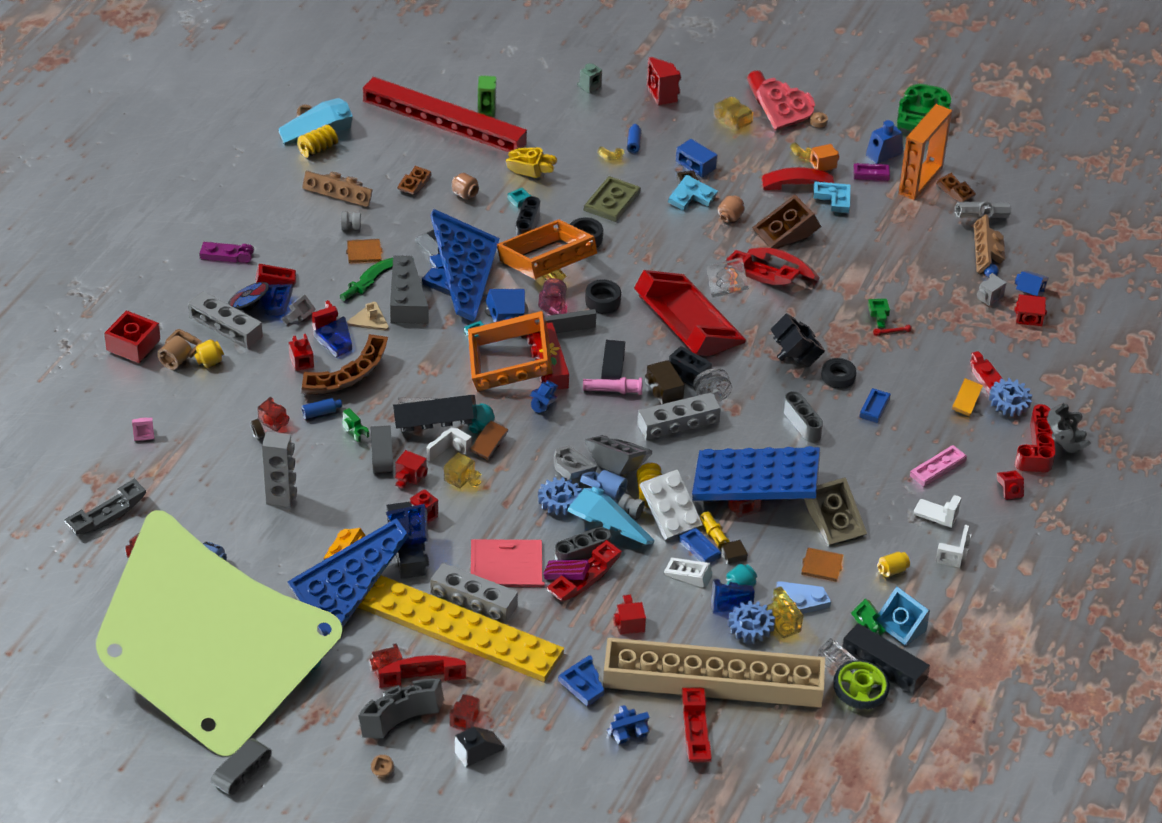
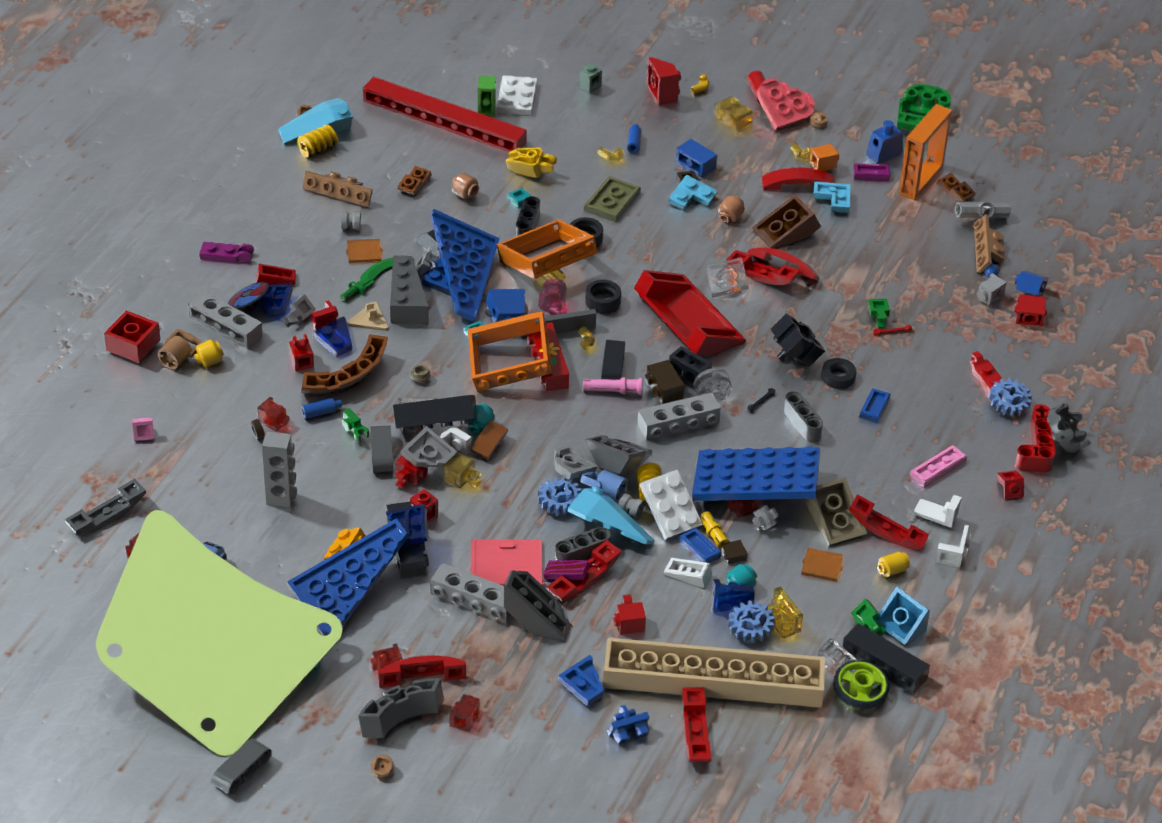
yellow plate [358,575,564,682] -> none
black slope [455,726,505,767] -> none
blue hips [530,380,558,413] -> none
light blue wing [776,581,831,617] -> none
light orange slope [952,378,983,417] -> none
none -> light grey plate [400,426,457,468]
none -> dark tan plate [411,364,431,382]
none -> light grey plate [416,246,440,278]
none -> white plate [497,76,537,115]
none -> dark grey wedge [504,570,571,641]
none -> clear yellow arm [578,327,595,350]
none -> yellow arm [690,74,709,95]
none -> black hinge [747,388,775,412]
none -> light grey gear [752,505,779,530]
none -> red slope [849,494,929,550]

